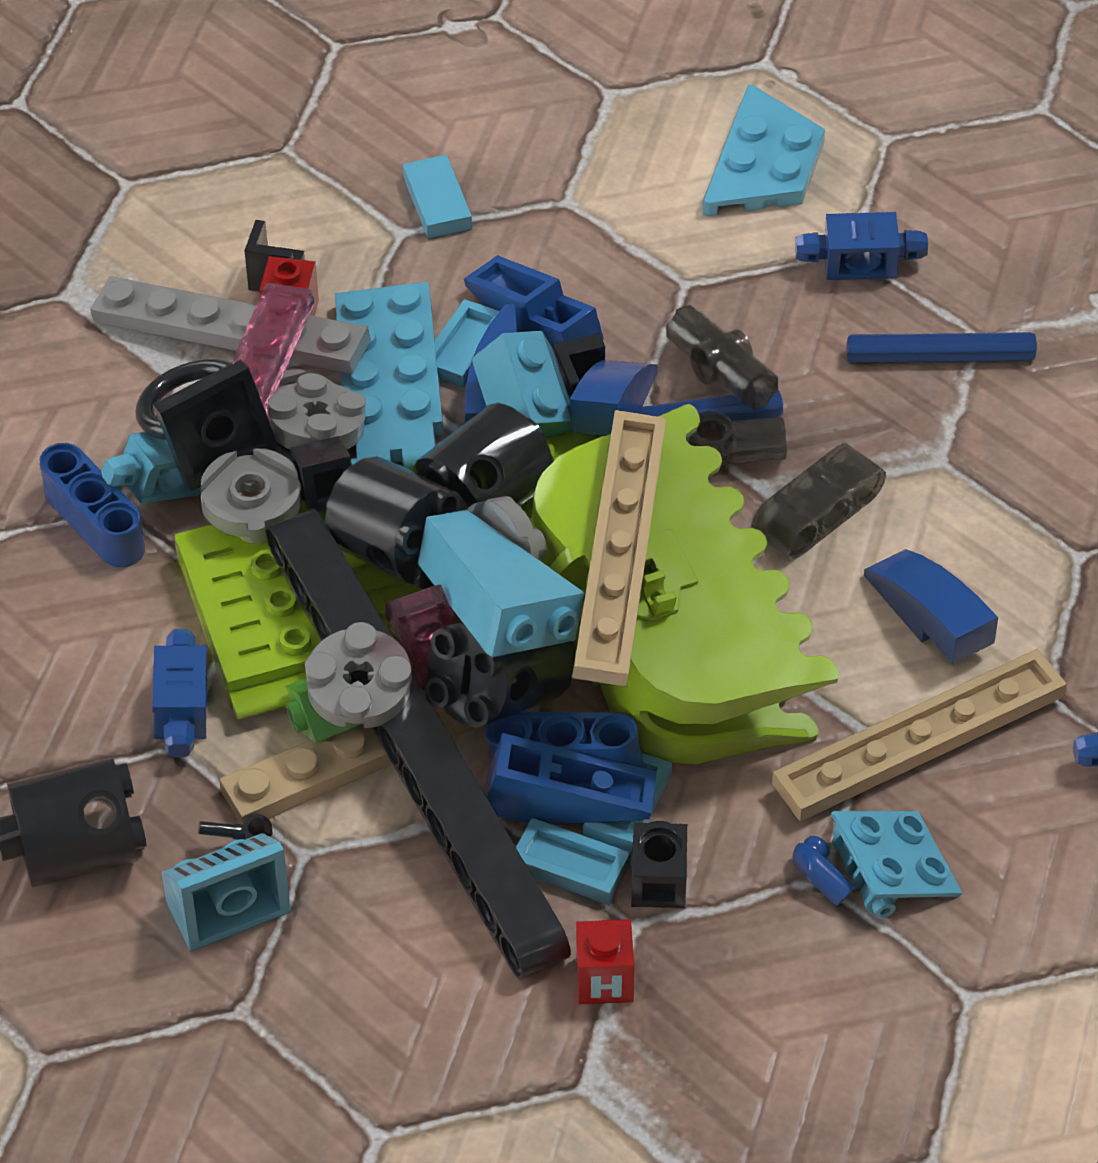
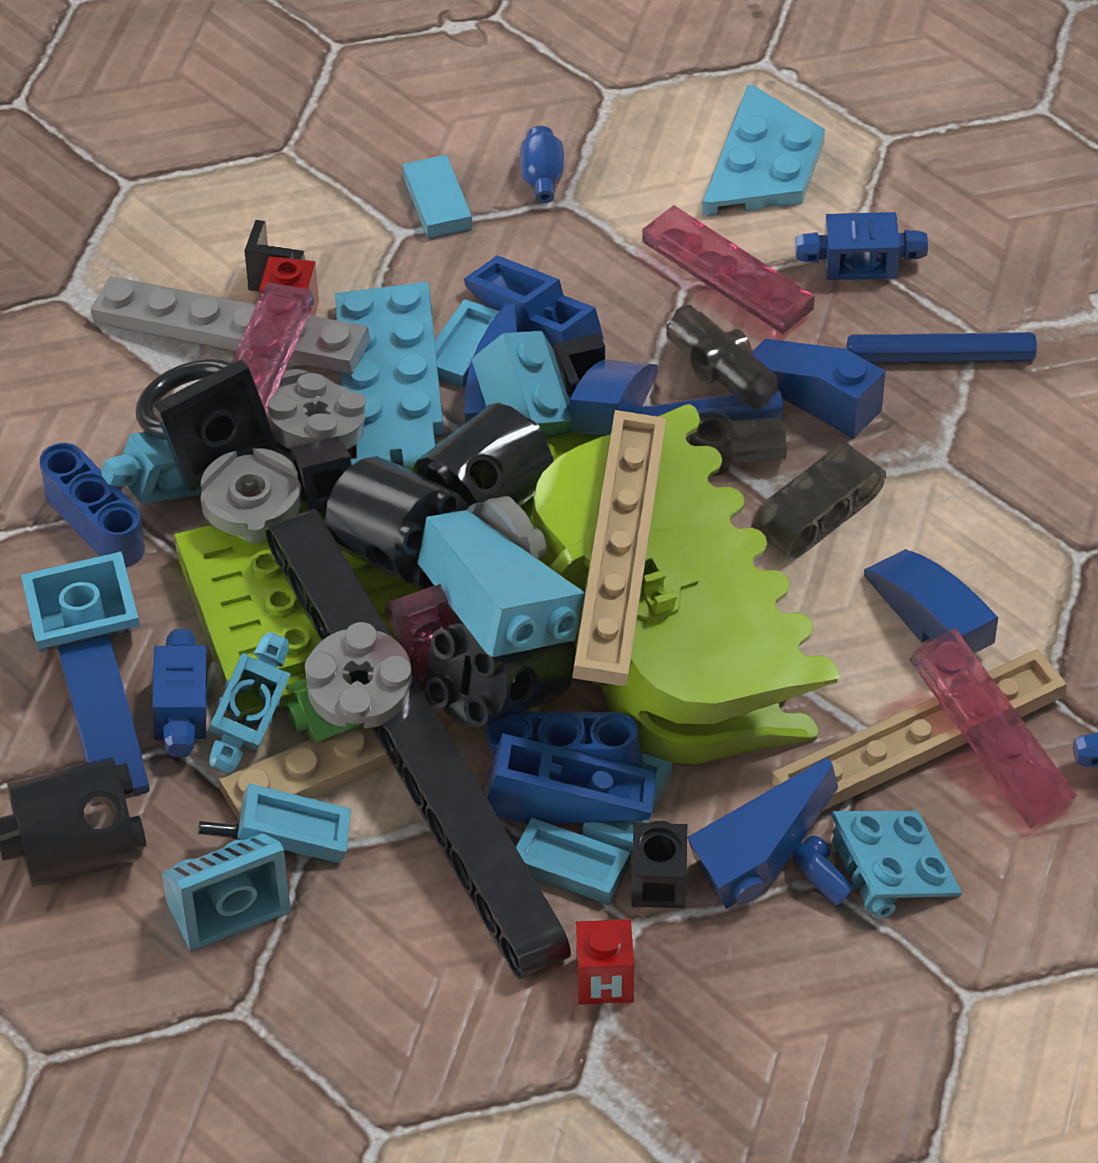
none -> medium azure slope [21,552,140,653]
none -> blue slope [58,634,150,804]
none -> medium azure piece [208,632,290,775]
none -> medium azure tile [237,783,351,864]
none -> blue plant [519,126,564,203]
none -> clear pink plate [642,205,815,334]
none -> blue slope [687,757,838,909]
none -> blue slope [737,339,886,439]
none -> clear pink plate [909,628,1077,828]

